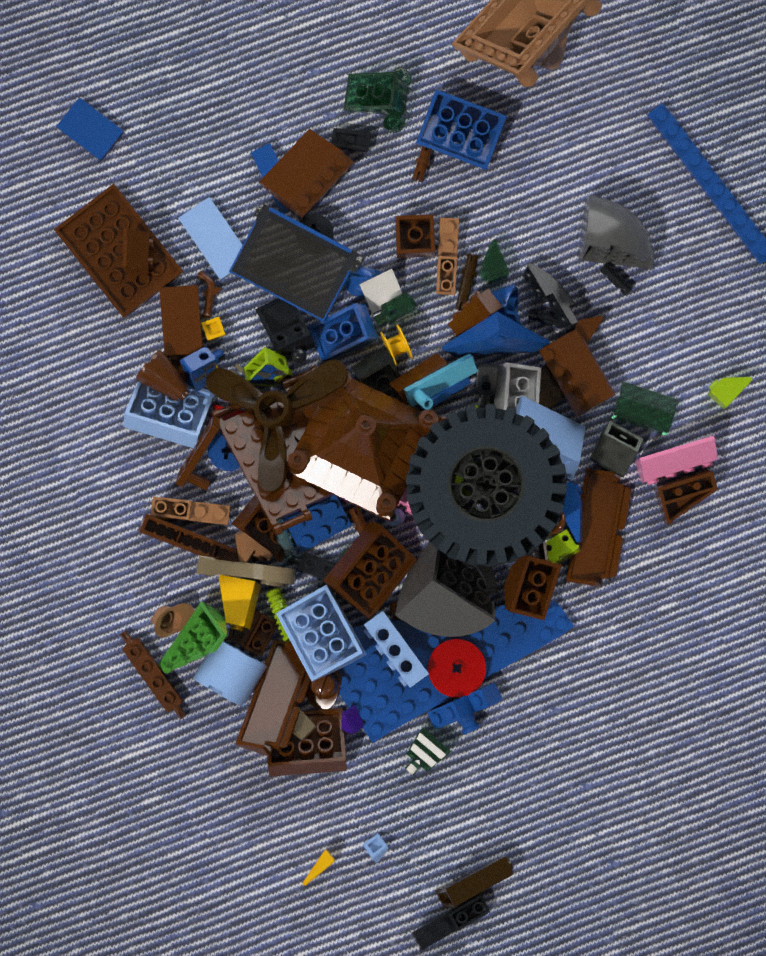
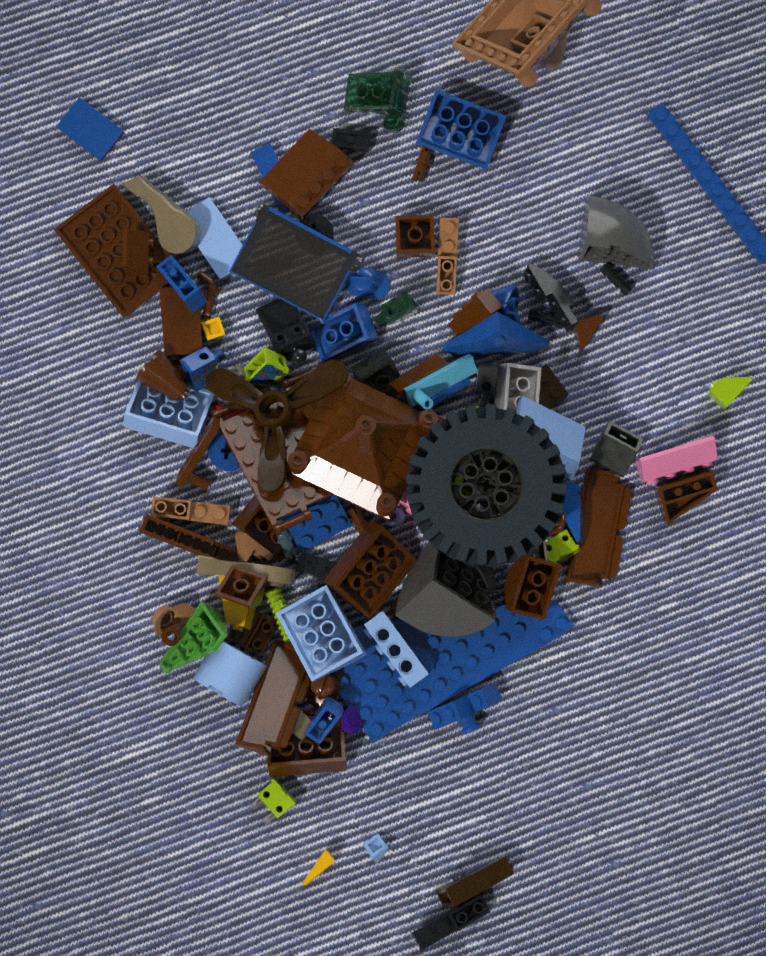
reddish brown plate [120,630,187,720] -> none
white sticker [359,269,403,314] -> none
yellow piece [380,324,413,367] -> none
torso [405,727,451,775] -> none
red piece [428,639,486,698] -> none
dark brown pin [455,253,479,310] -> none
clear green slope [479,239,510,285] -> none
reddish brown slope [539,329,616,417] -> none
clear green slope [611,382,677,436] -> none
none -> dark tan animal [122,176,201,254]
none -> blue slope [156,255,208,313]
none -> reddish brown plate [161,627,181,646]
none -> reddish brown slope [215,565,267,608]
none -> lime piece [250,778,297,824]
none -> blue slope [304,696,344,744]

